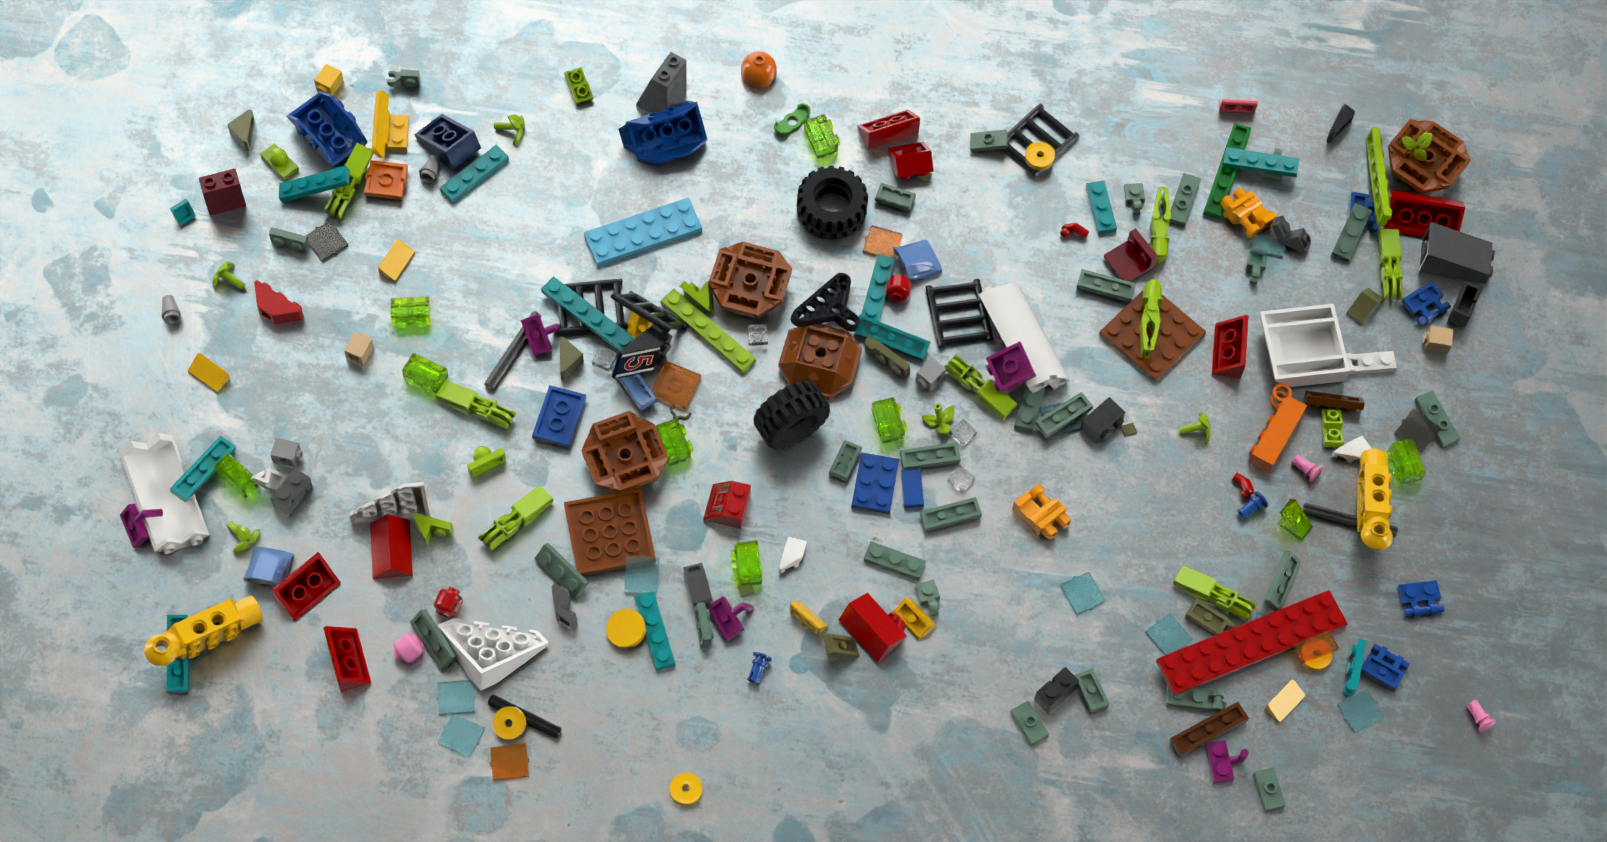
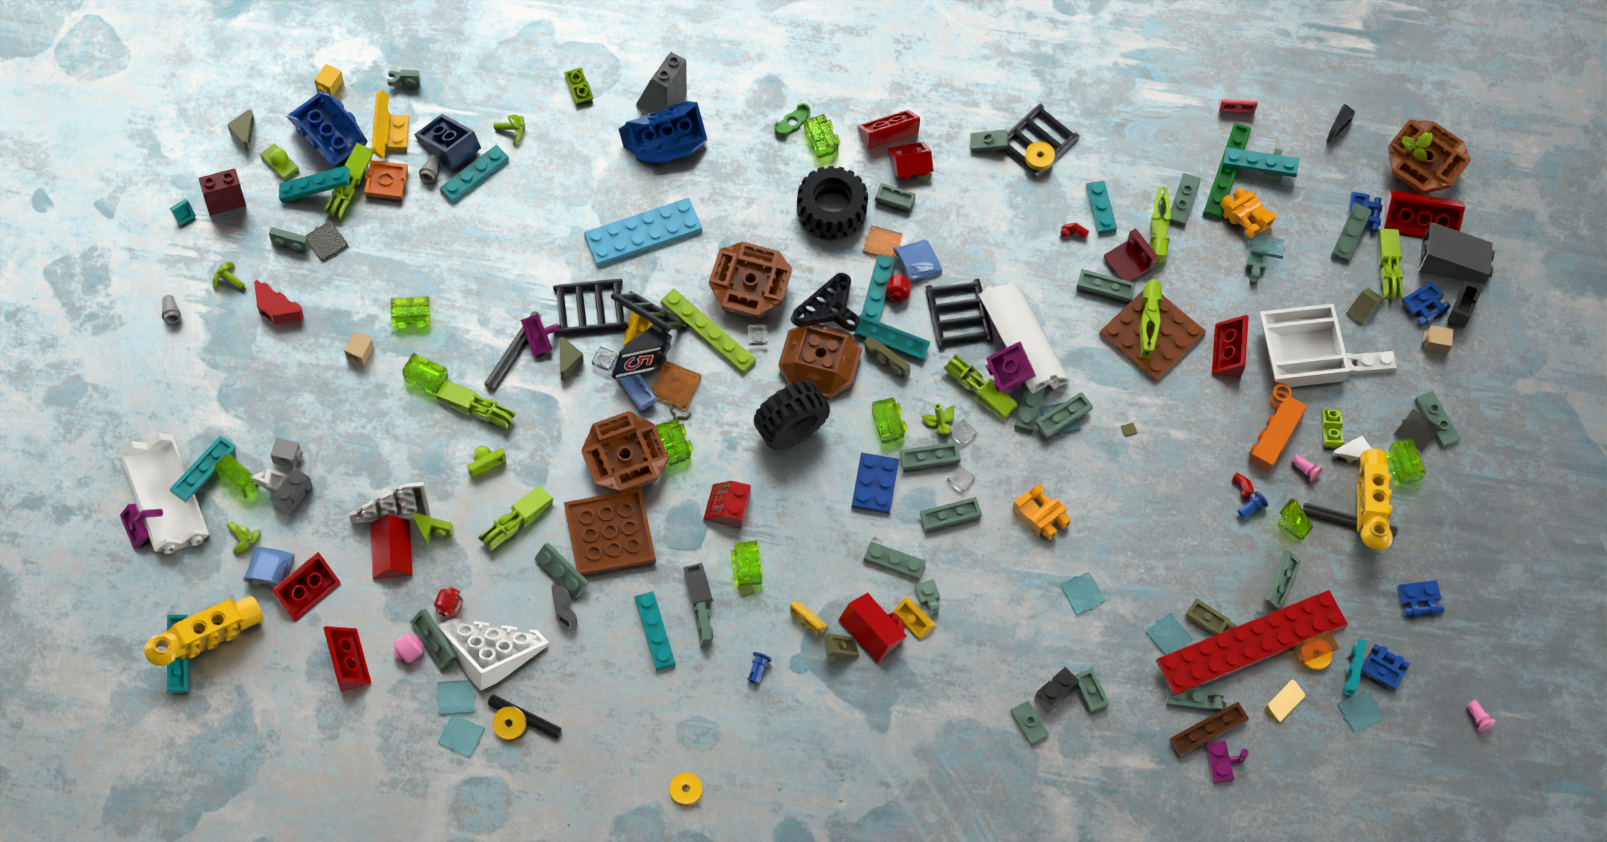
yellow slope [188,353,230,393] -> none
yellow slope [378,239,415,282] -> none
clear orange piece [490,743,530,781] -> none
blue plate [532,385,586,448] -> none
teal plate [541,276,636,351] -> none
yellow tile [606,609,646,649] -> none
clear light blue piece [624,555,659,593] -> none
lime slope [679,281,714,313] -> none
magenta plate [707,596,754,641] -> none
orange cylinder [741,51,777,89] -> none
white slope [778,537,807,573] -> none
sand green plate [829,440,862,482] -> none
blue tile [901,469,924,508] -> none
light grey brick [915,357,946,392] -> none
pearl dark grey piece [1080,397,1126,443] -> none
sand green plate [1124,183,1145,214] -> none
lime arm [1173,565,1257,621] -> none
lime plant [1179,412,1211,444] -> none
sand green plate [1253,768,1286,812] -> none
dark grey slope [1271,215,1311,253] -> none
reddish brown plate [1304,390,1365,412] -> none
lime plate [1366,127,1392,227] -> none

